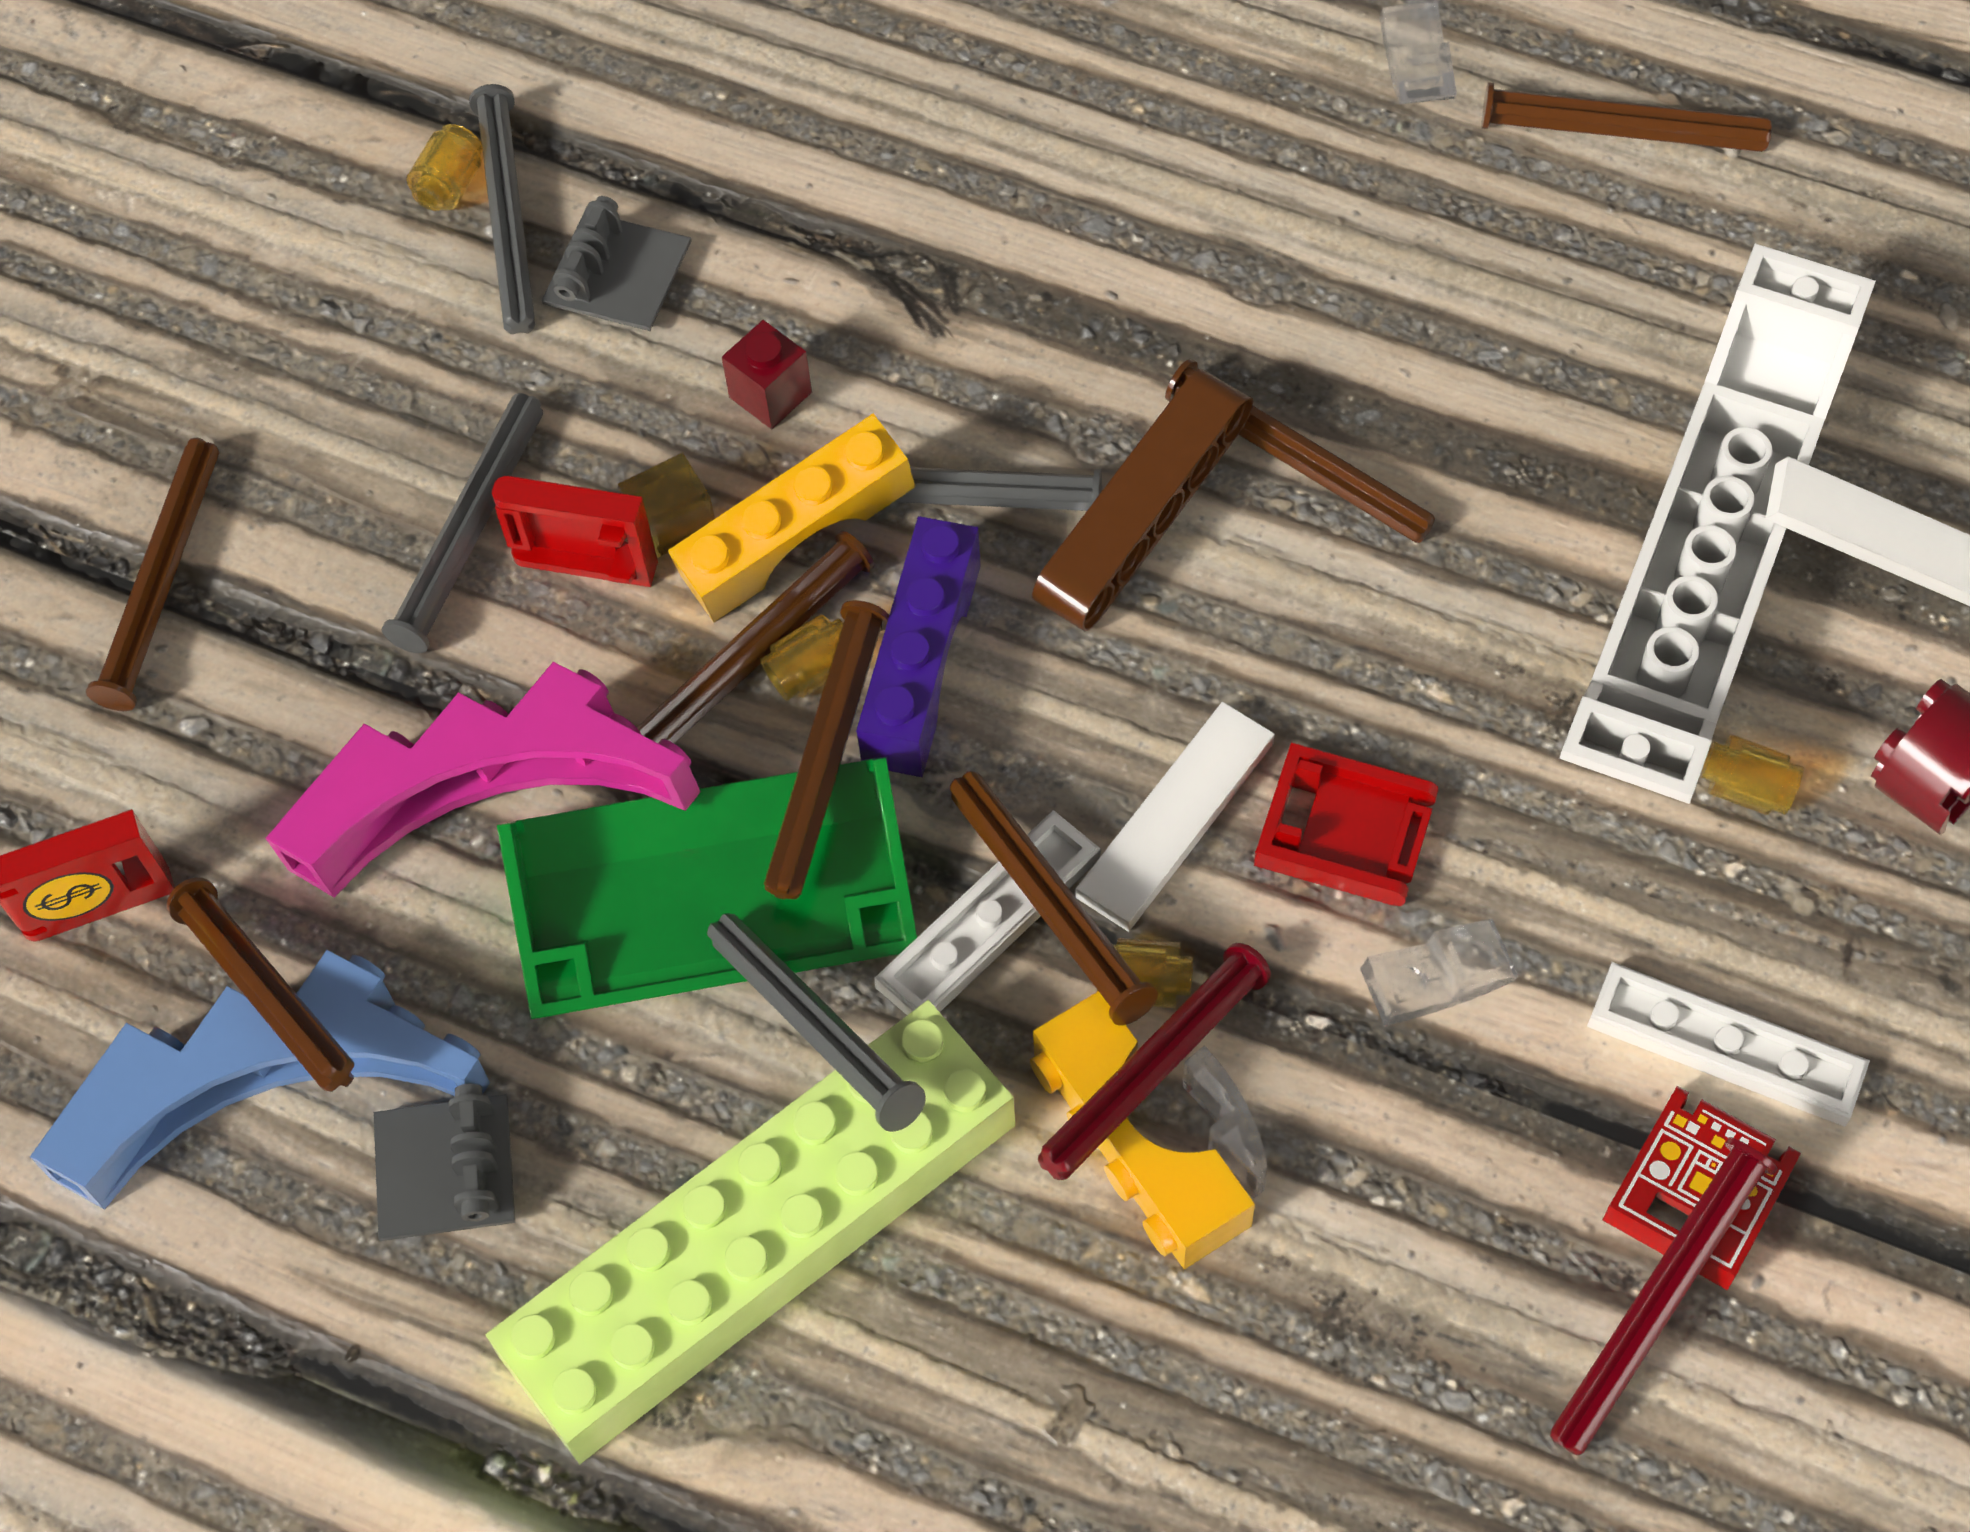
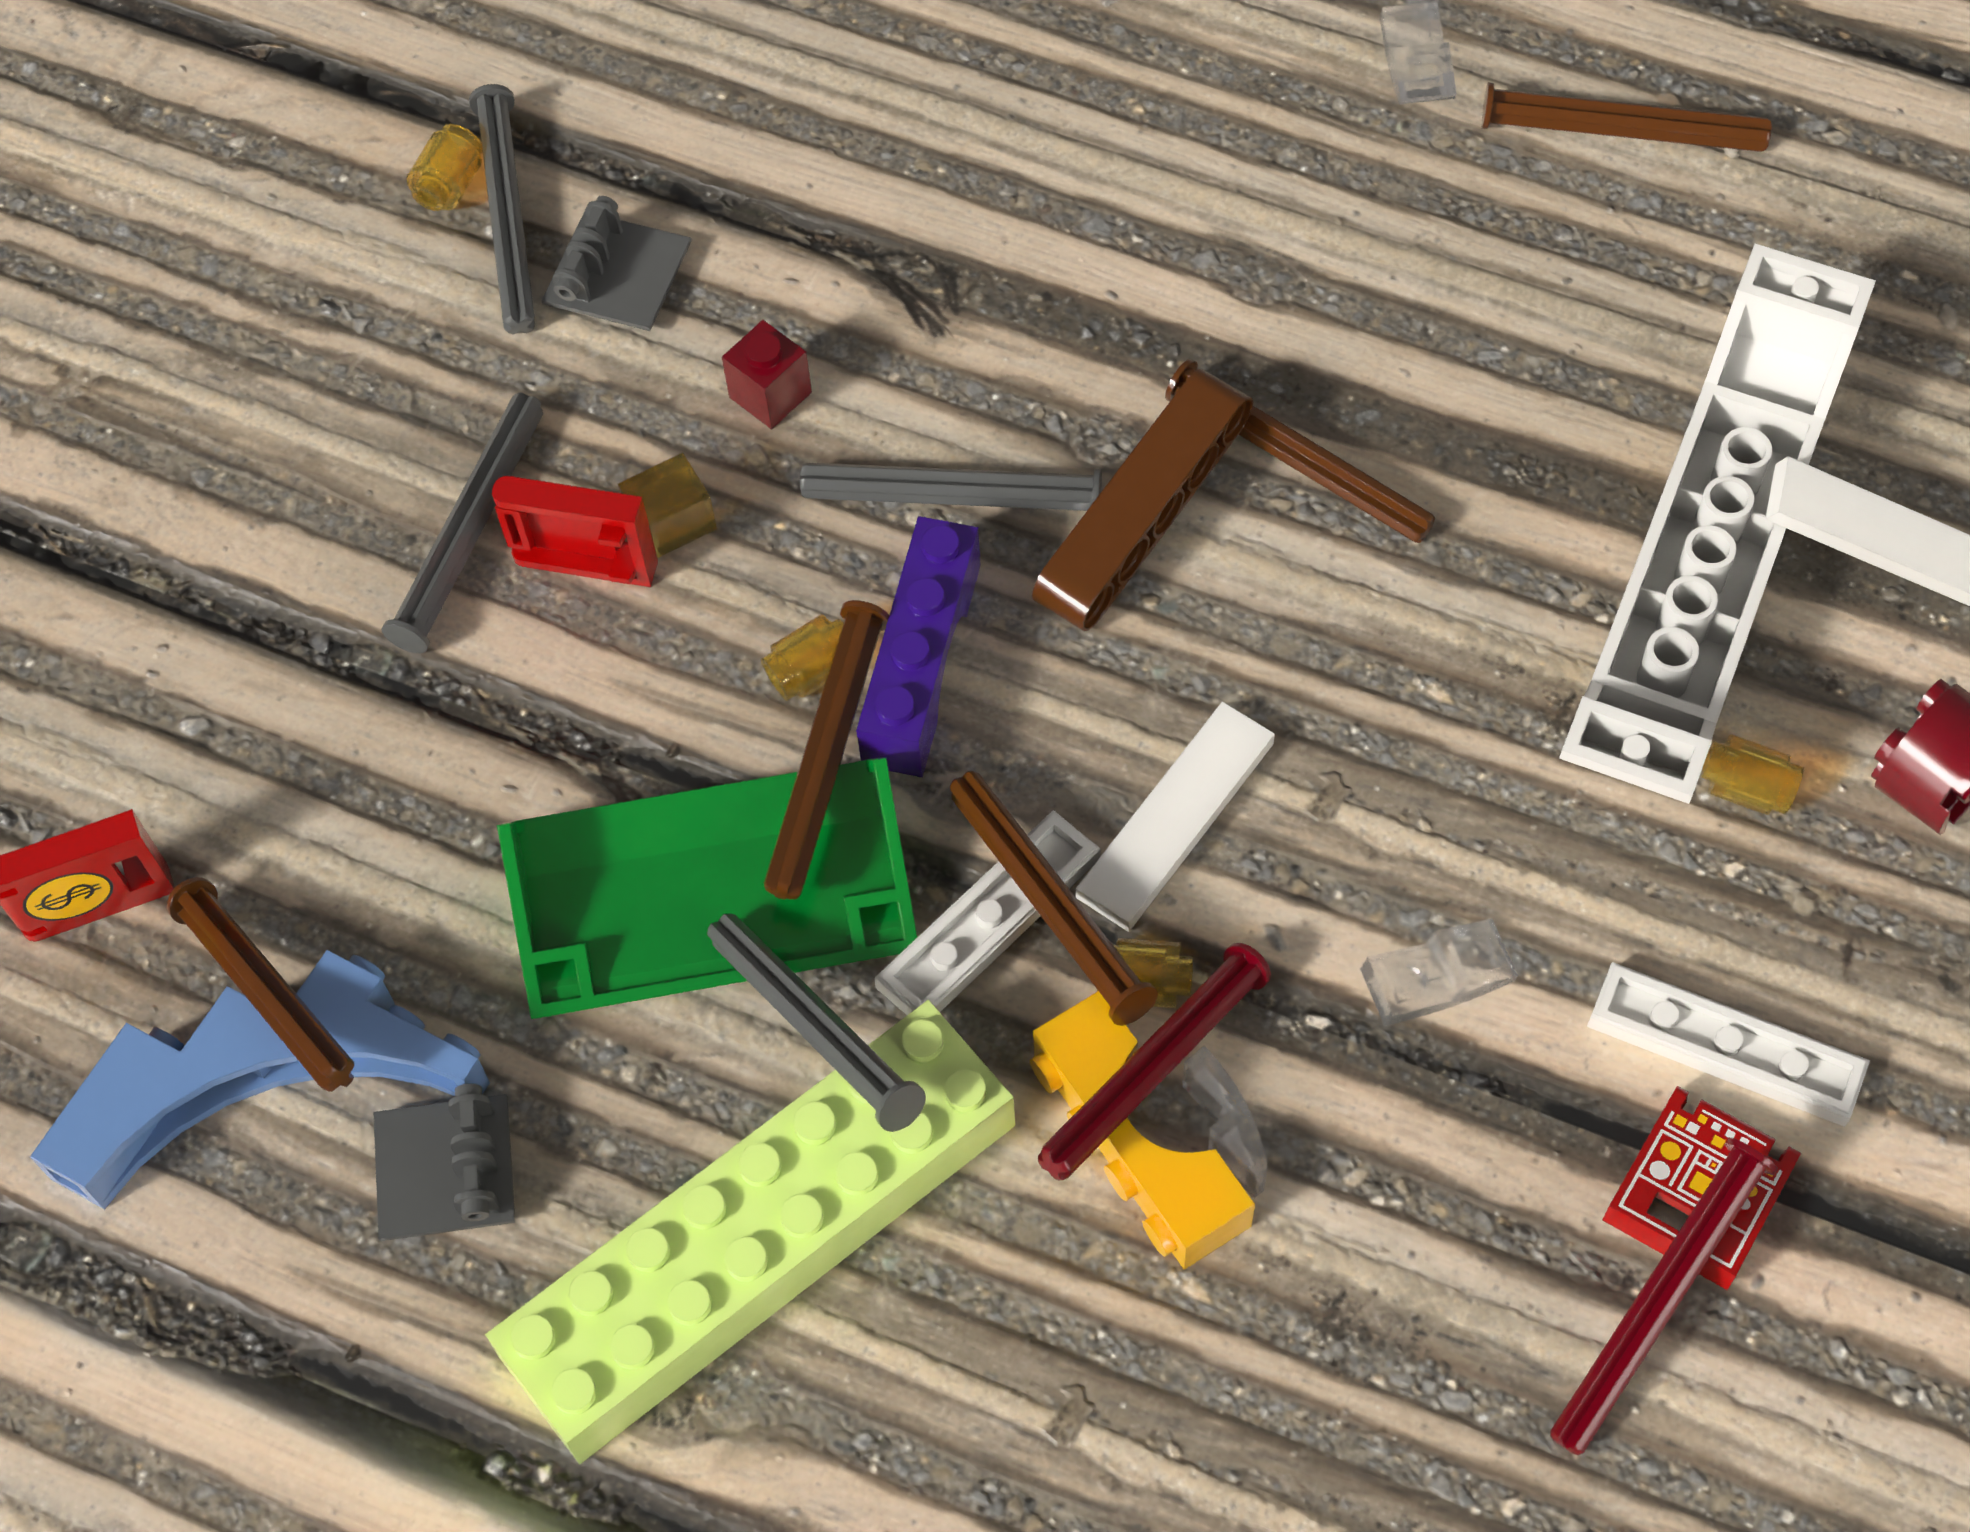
reddish brown axle [86,437,219,712] -> none
dark pink arch [265,662,701,898] -> none
reddish brown axle [637,531,874,743] -> none
yellow arch [668,413,915,622] -> none
red container [1254,742,1439,906] -> none

